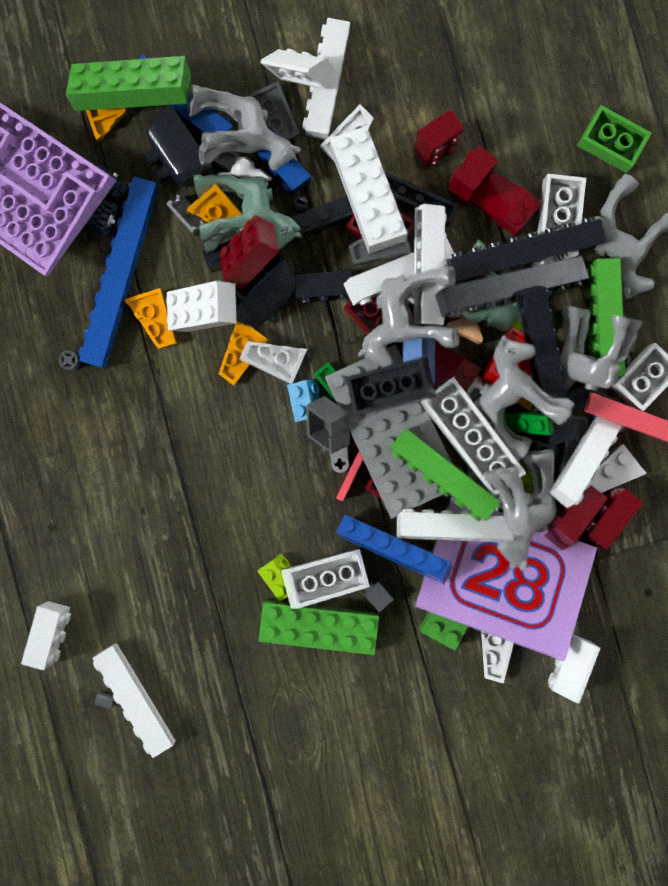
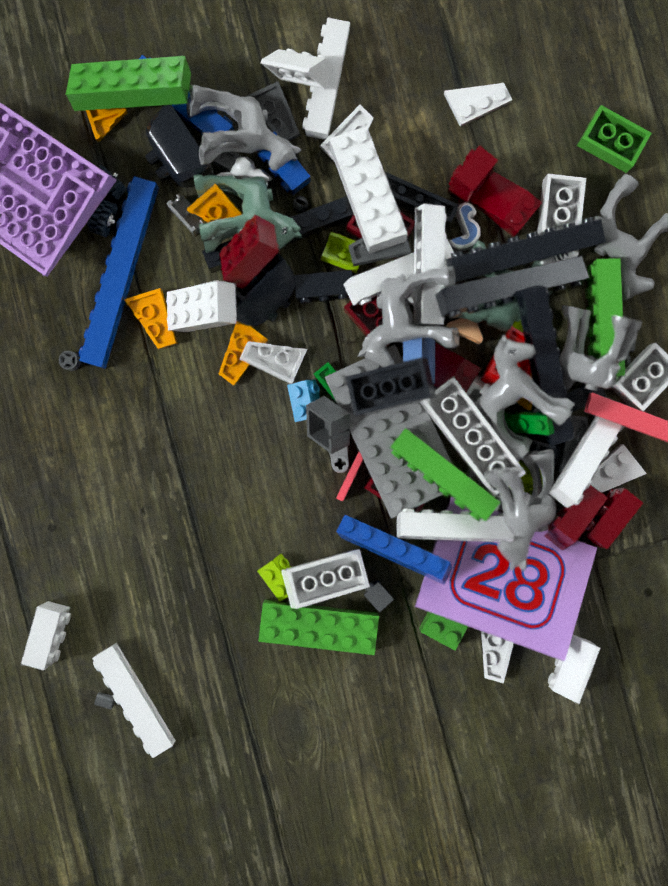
dark red brick [413,109,464,168] -> none
none -> lime bracket [321,232,360,273]
none -> white wing [444,83,512,127]
none -> white animal [449,203,480,252]

